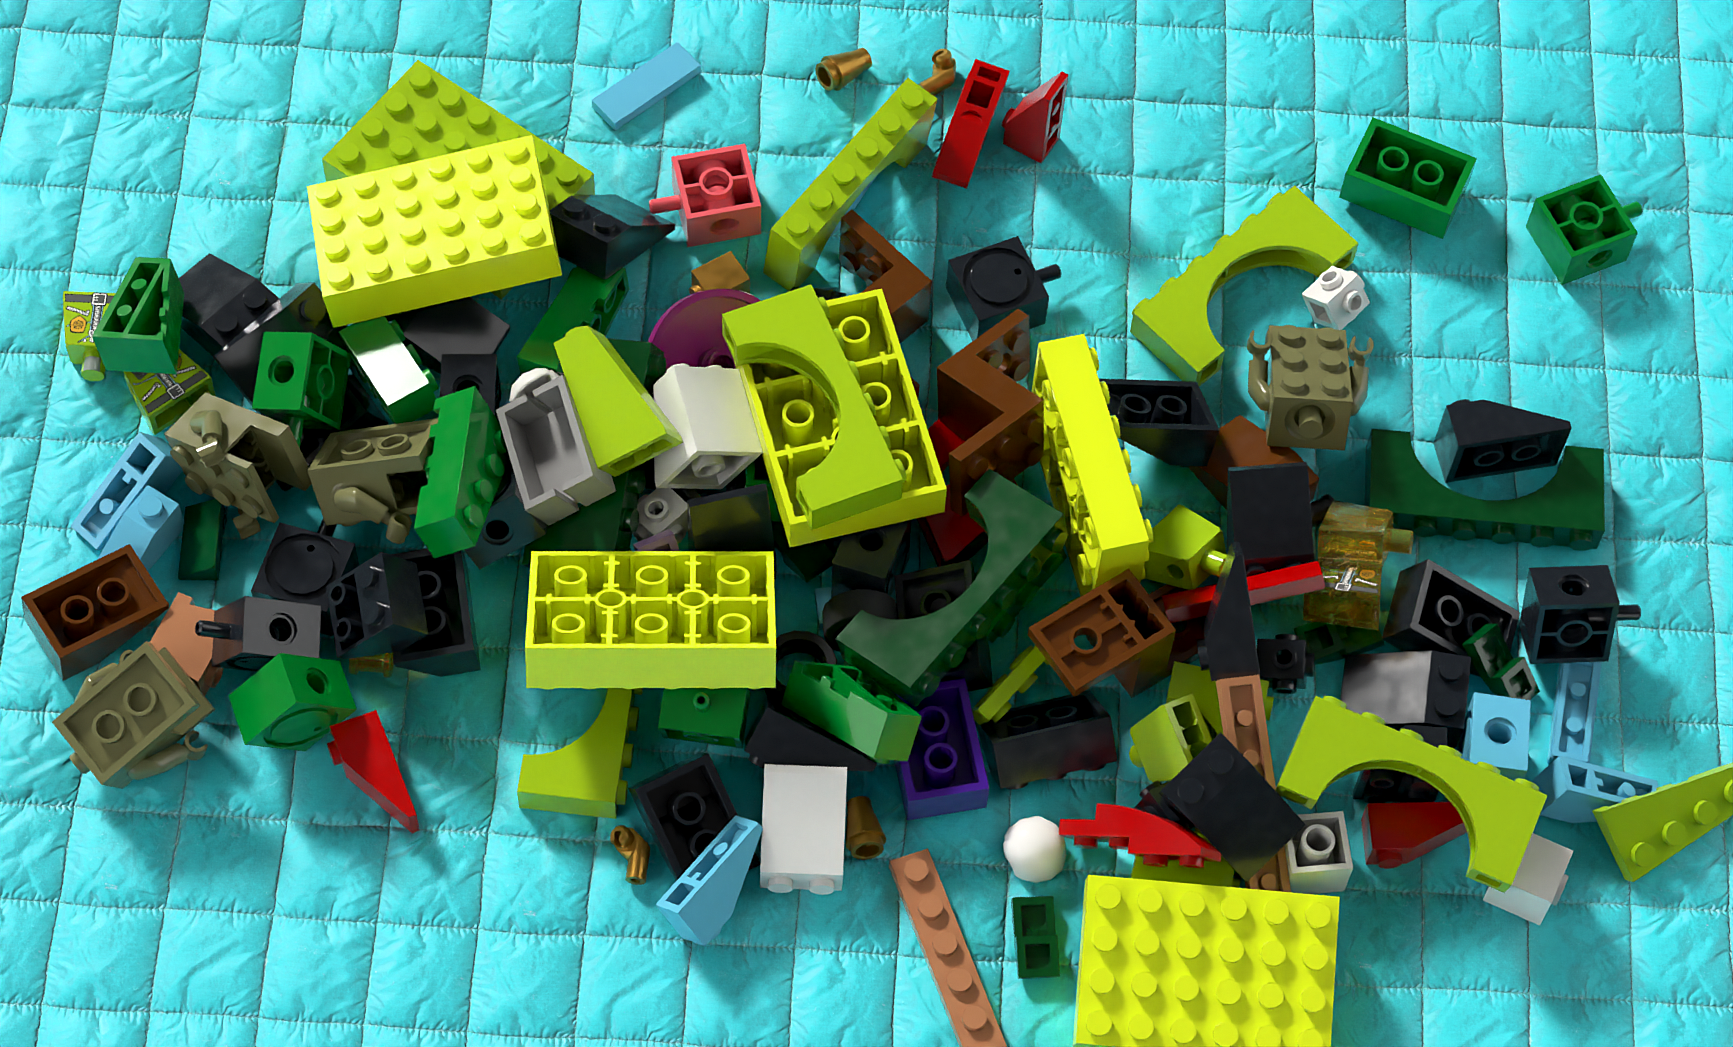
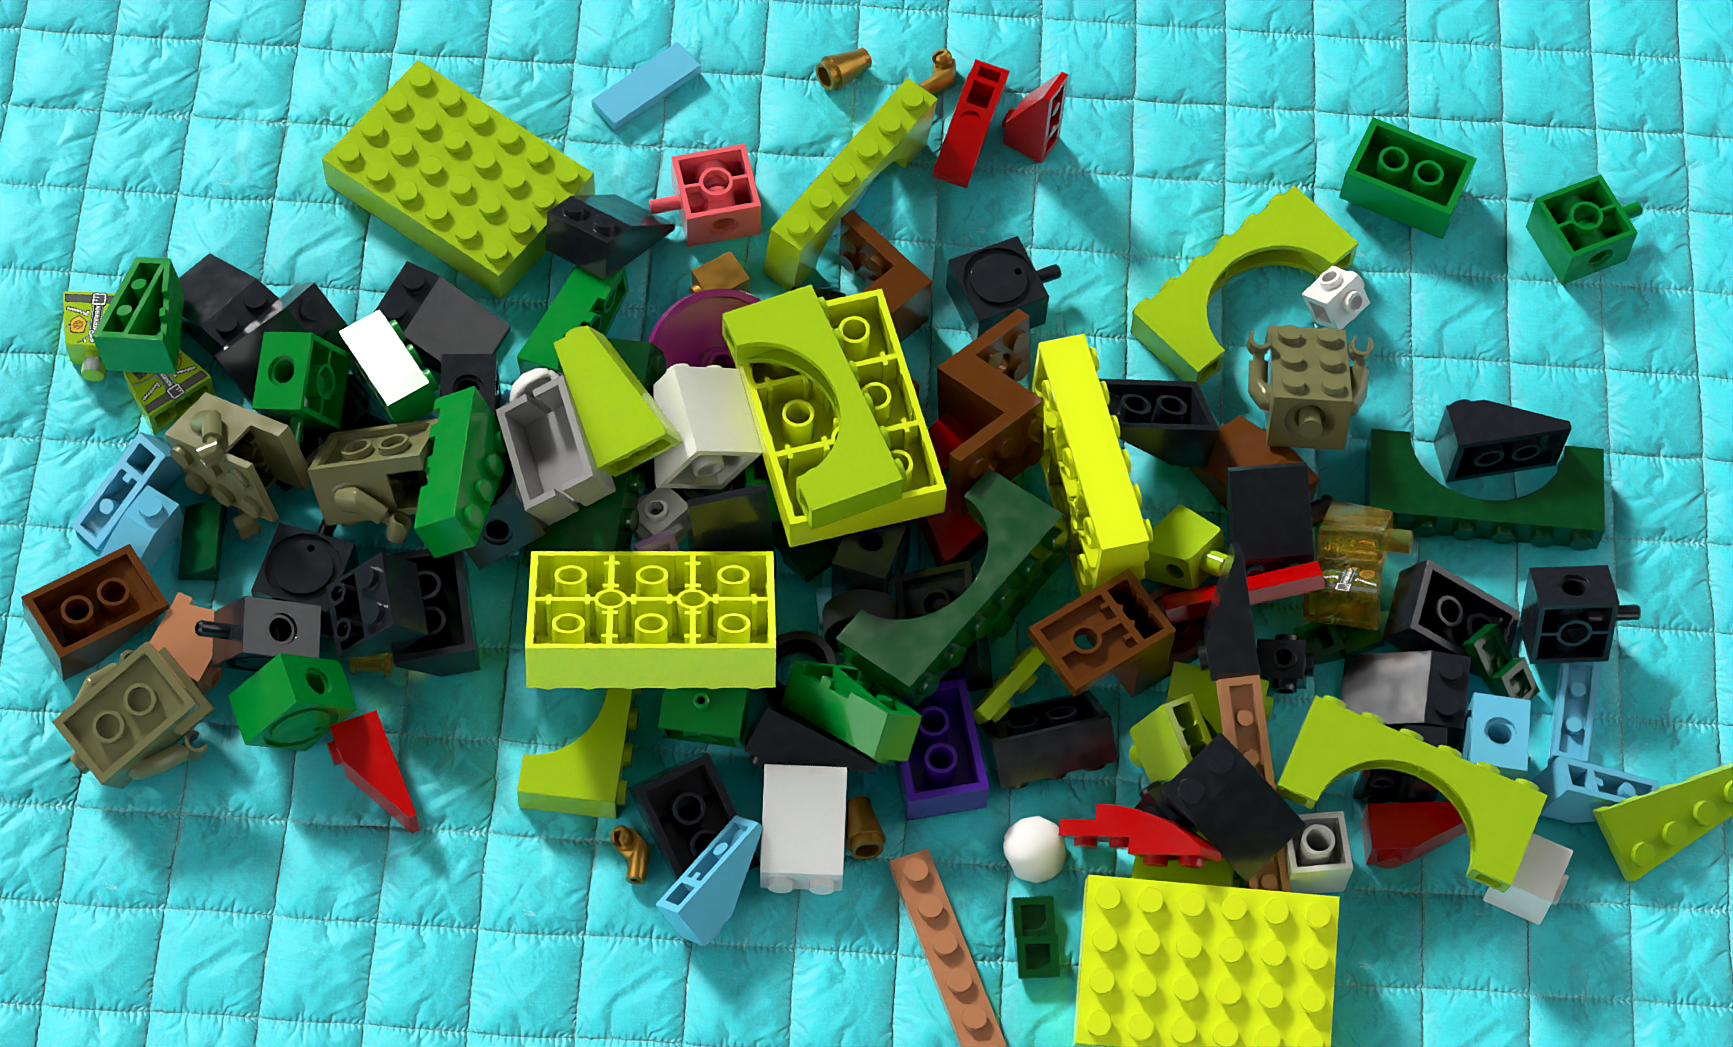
neon yellow brick [307,135,562,328] -> none

